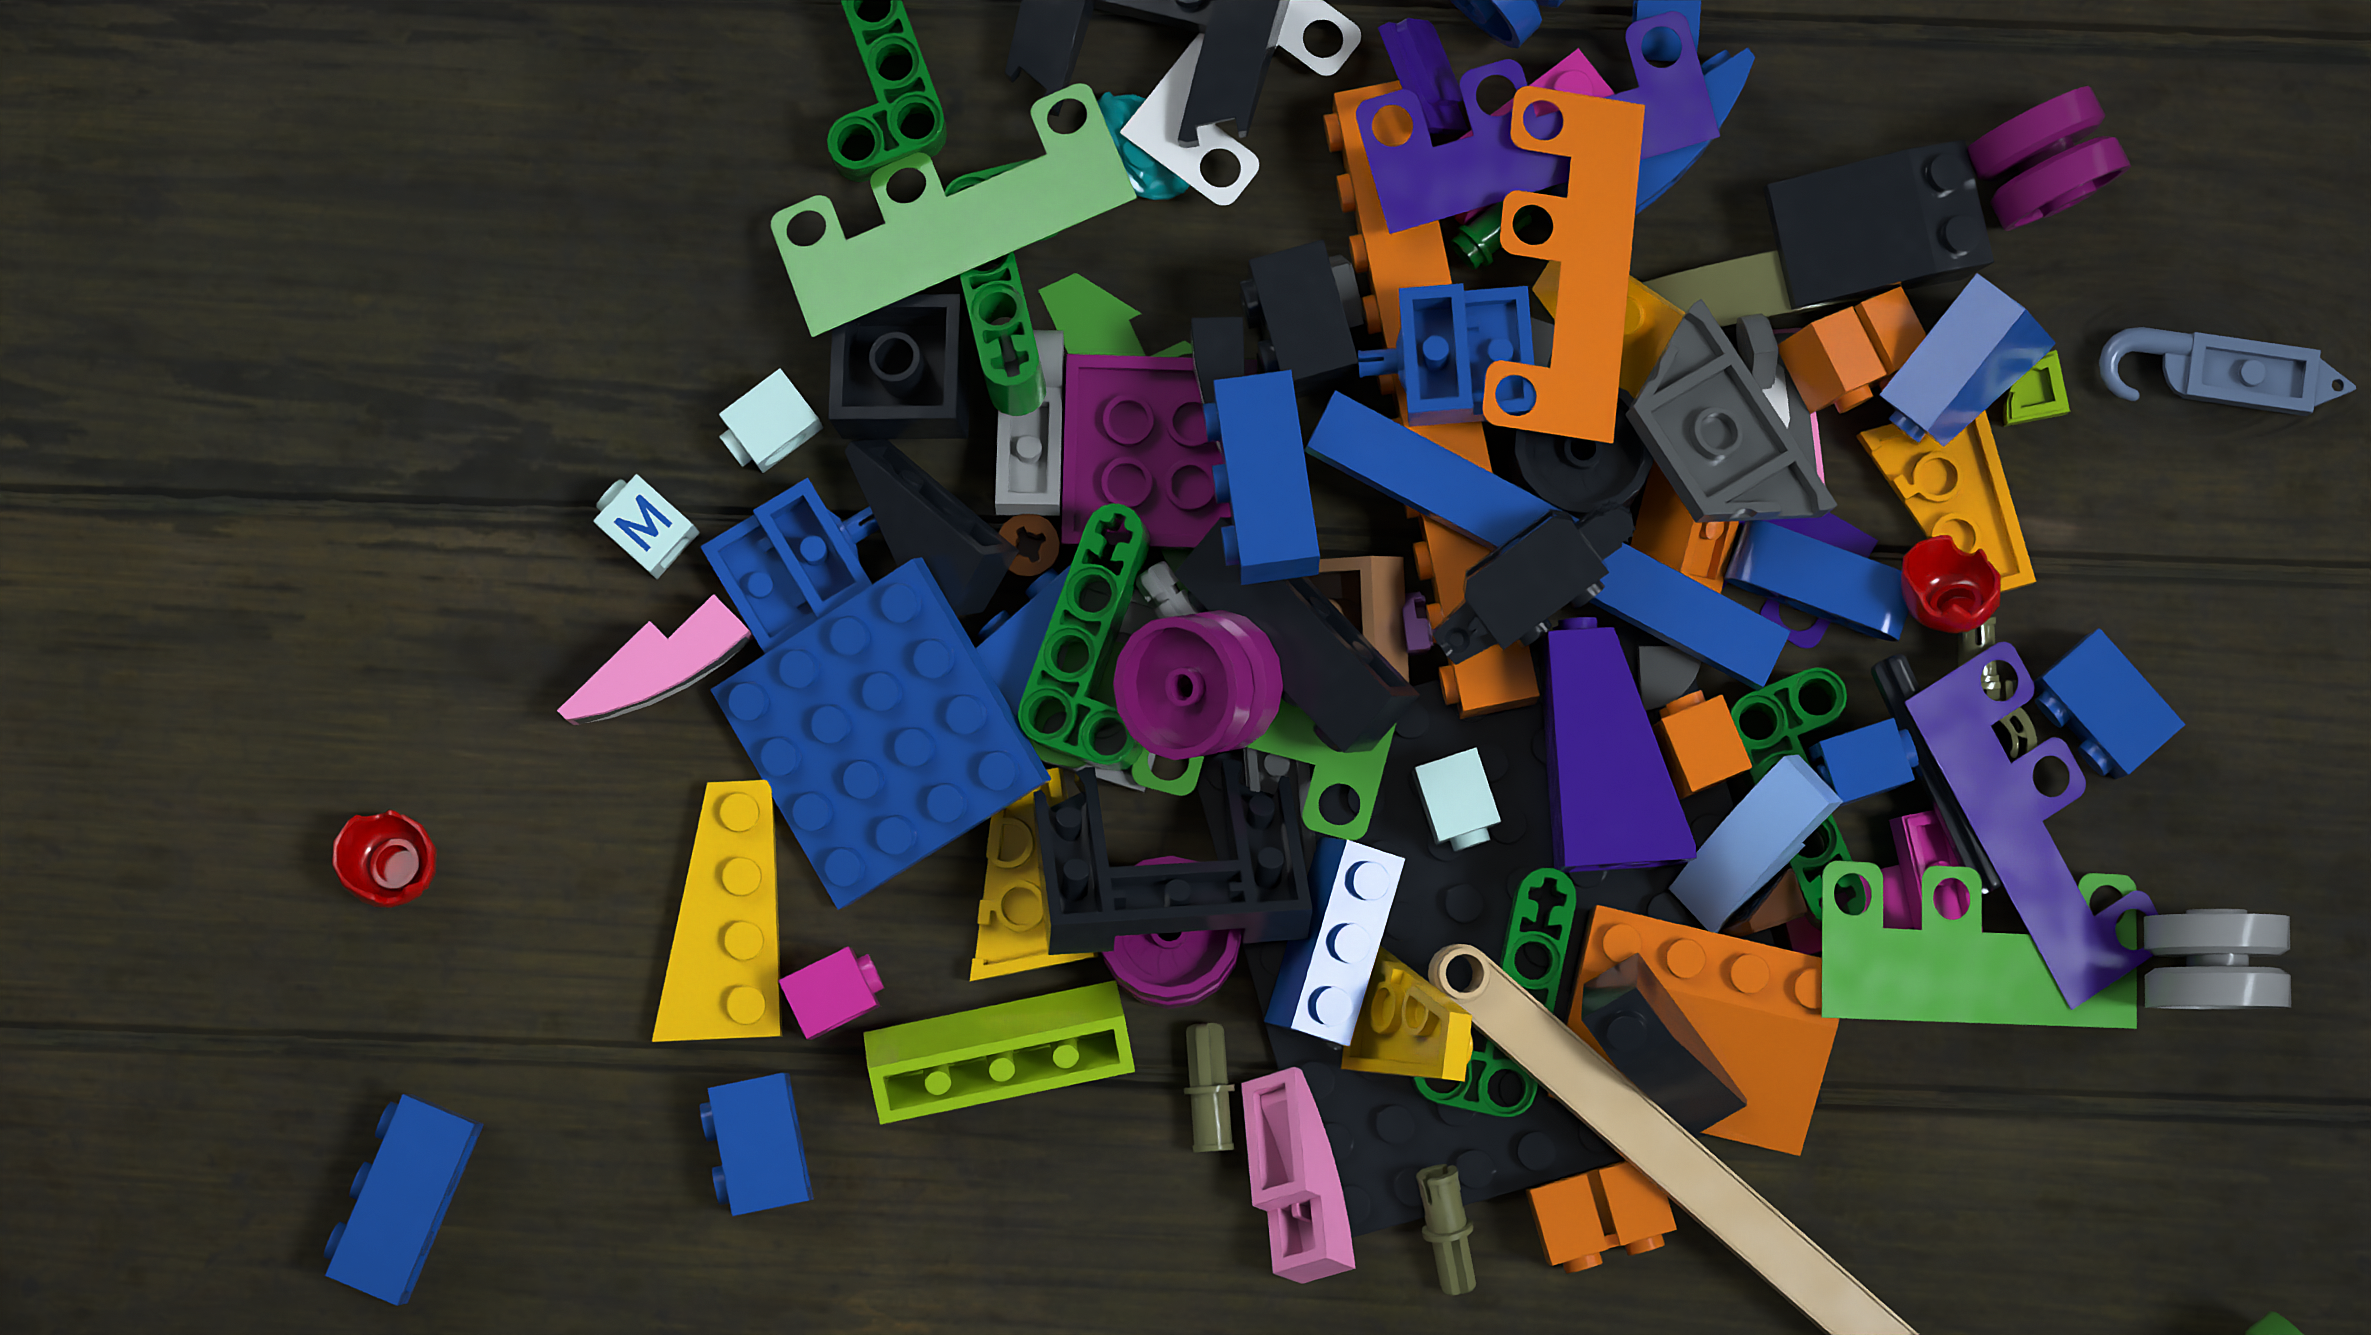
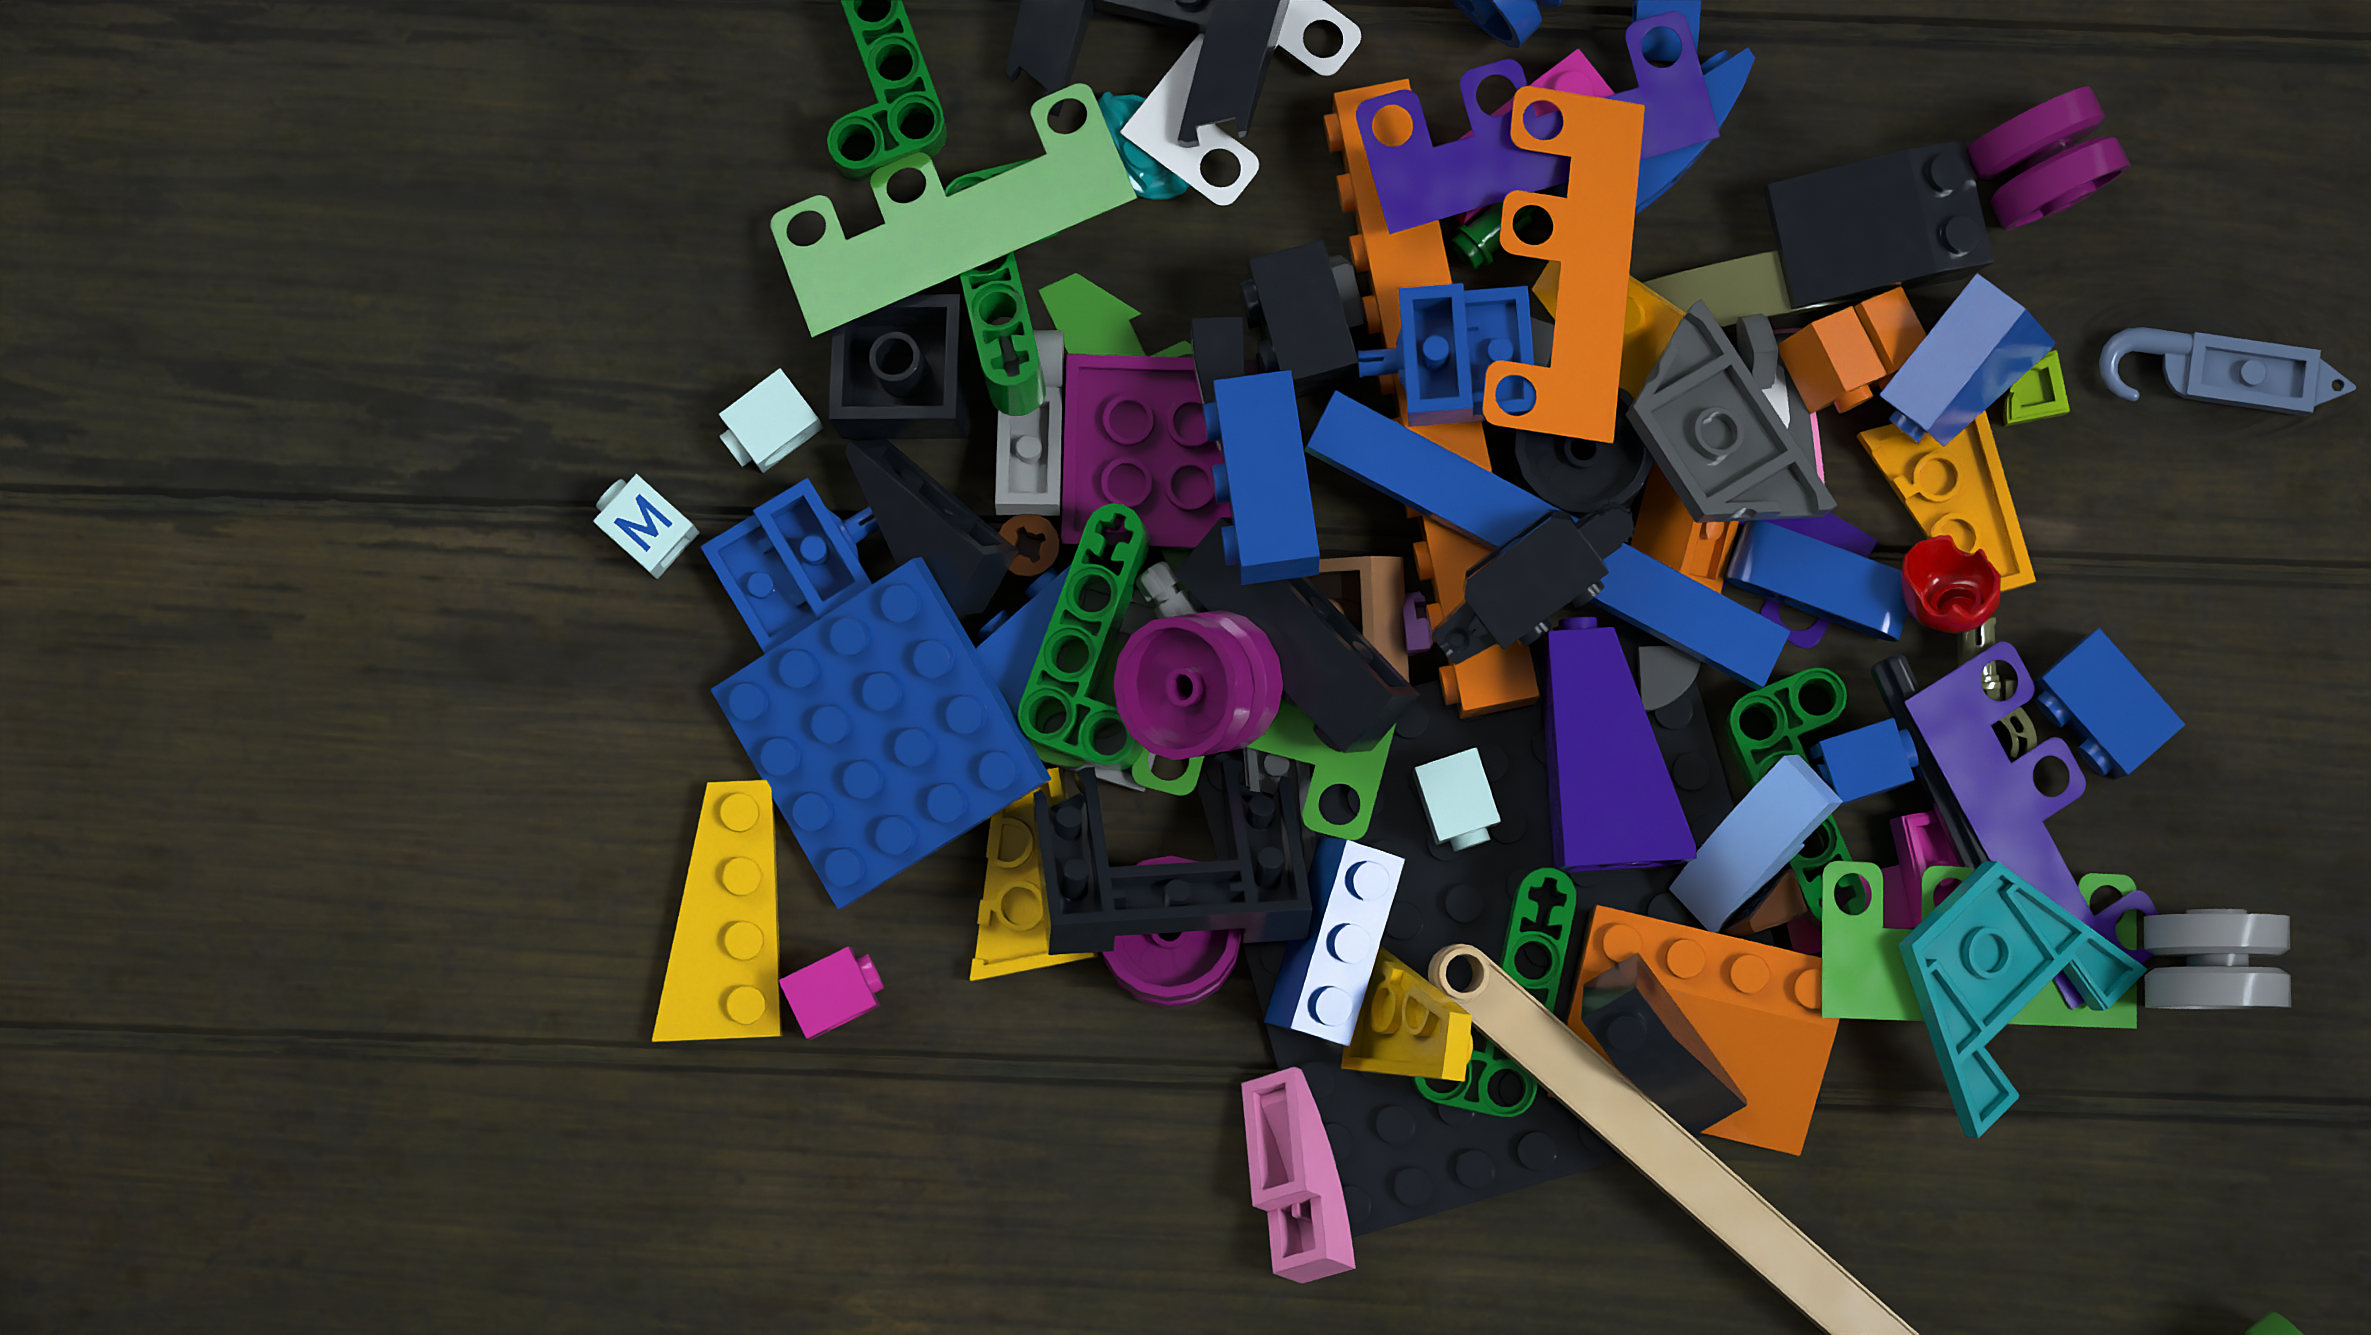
blue brick [324,1094,484,1306] -> none
red hair [332,810,437,908] -> none
bright pink slope [557,594,755,725] -> none
blue brick [700,1073,814,1216] -> none
lime brick [863,980,1135,1125] -> none
olive axle [1184,1023,1235,1152] -> none
dark purple piece [1378,18,1468,135] -> none
olive axle [1416,1164,1476,1296] -> none
orange piece [1525,1160,1677,1274] -> none
orange piece [1652,690,1752,800] -> none
none -> teal wing [1898,861,2148,1138]

